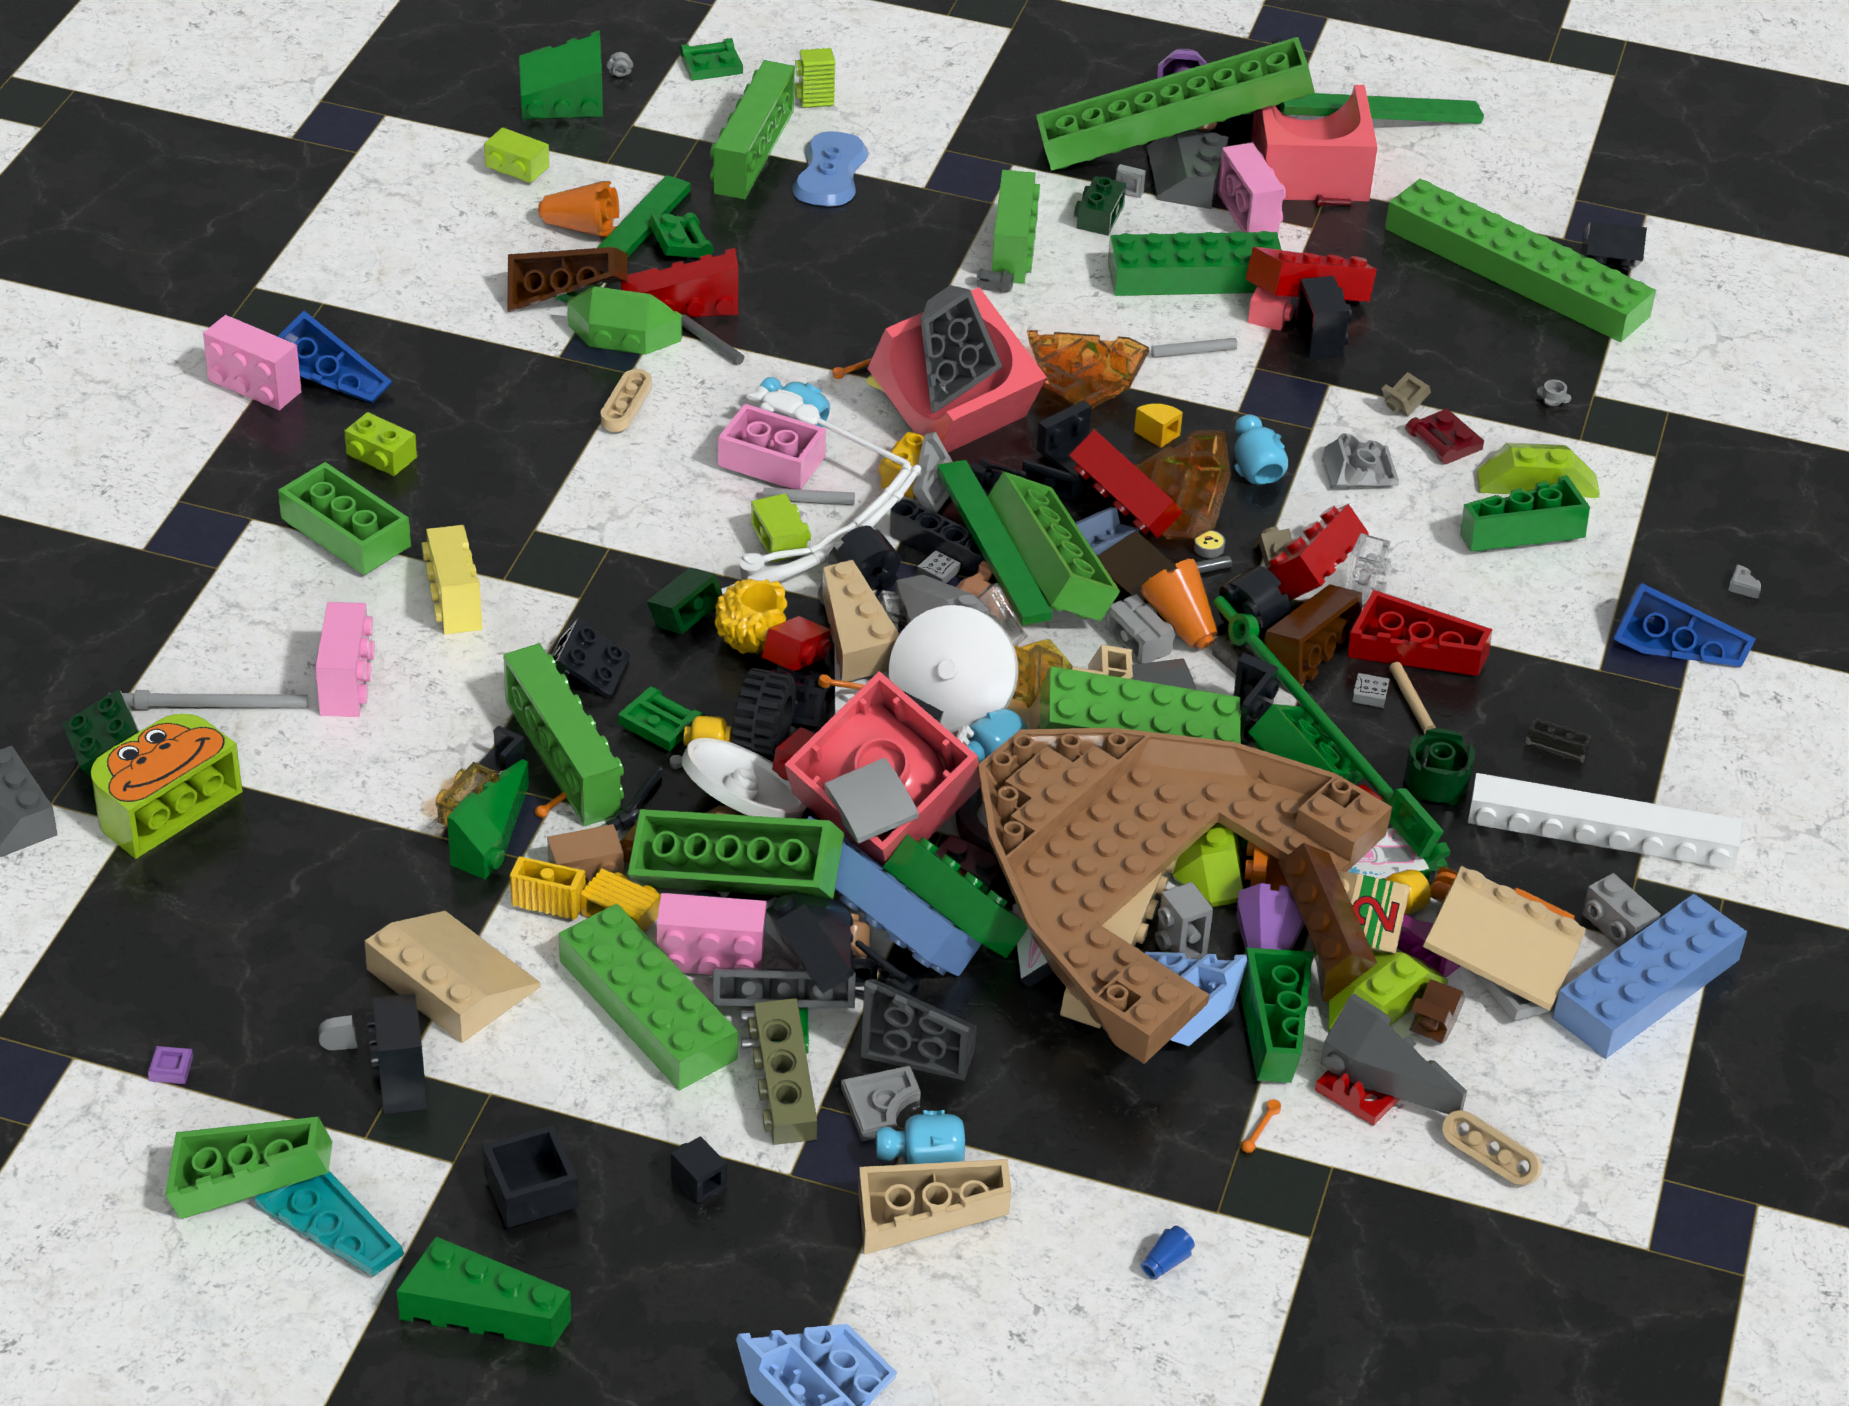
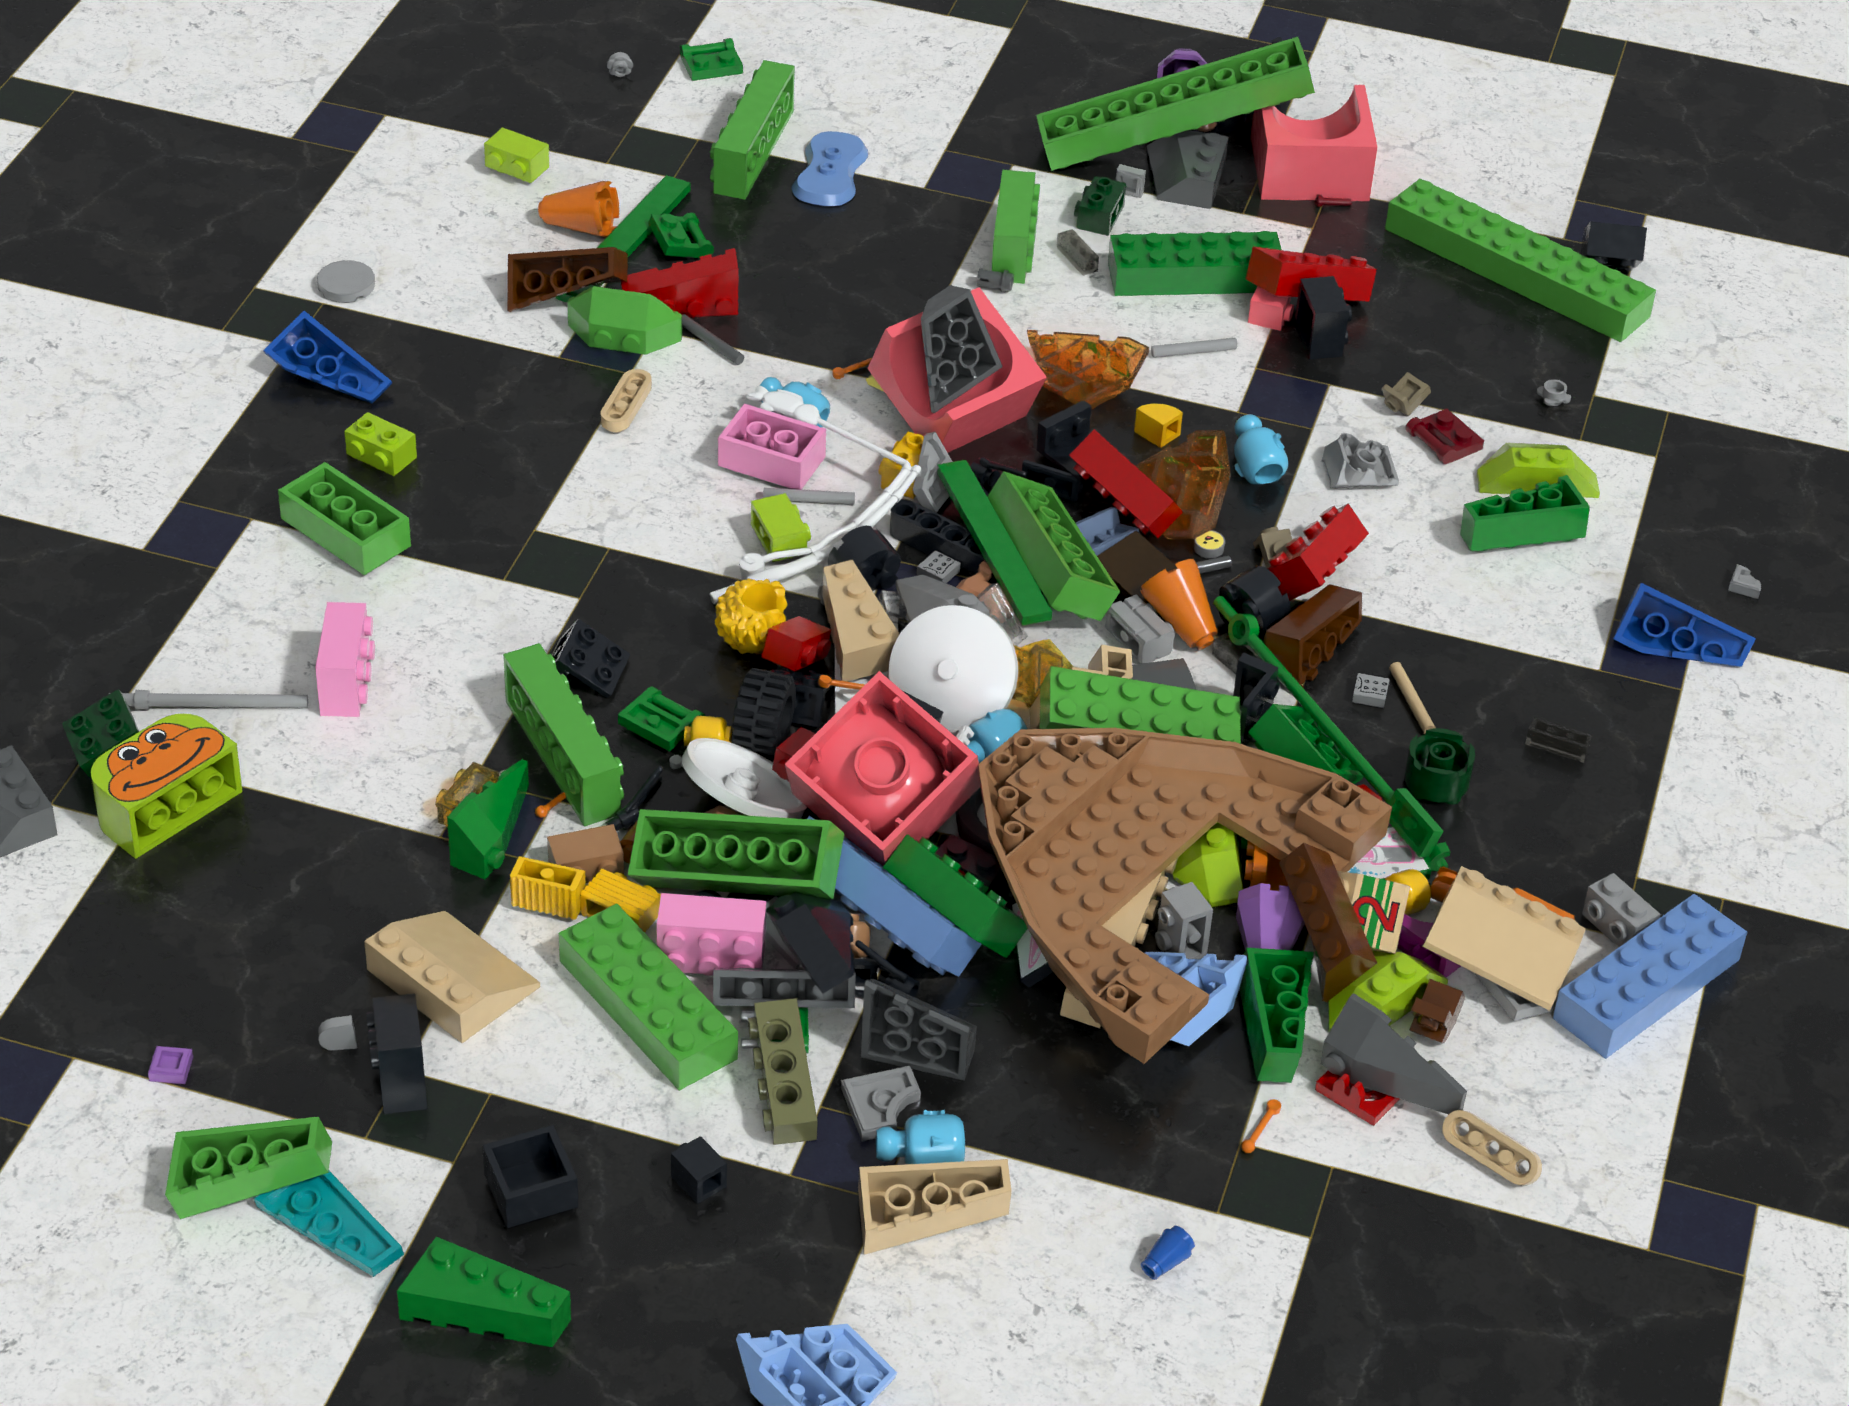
bright pink brick [203,315,301,411] -> none
light yellow wedge [421,525,482,635] -> none
black panel [479,726,525,781] -> none
green wedge [519,30,603,119] -> none
dark green brick [647,567,723,634] -> none
lime brick [794,47,836,108] -> none
light grey slope [824,758,919,844] -> none
bright pink brick [1217,143,1286,234] -> none
green tile [1278,93,1484,124] -> none
clear brick [1345,533,1391,608] -> none
red wedge [1348,590,1493,676] -> none
white brick [1468,773,1742,870] -> none
none -> light grey tile [317,260,375,303]
none -> clear smoke piece [1057,229,1099,276]

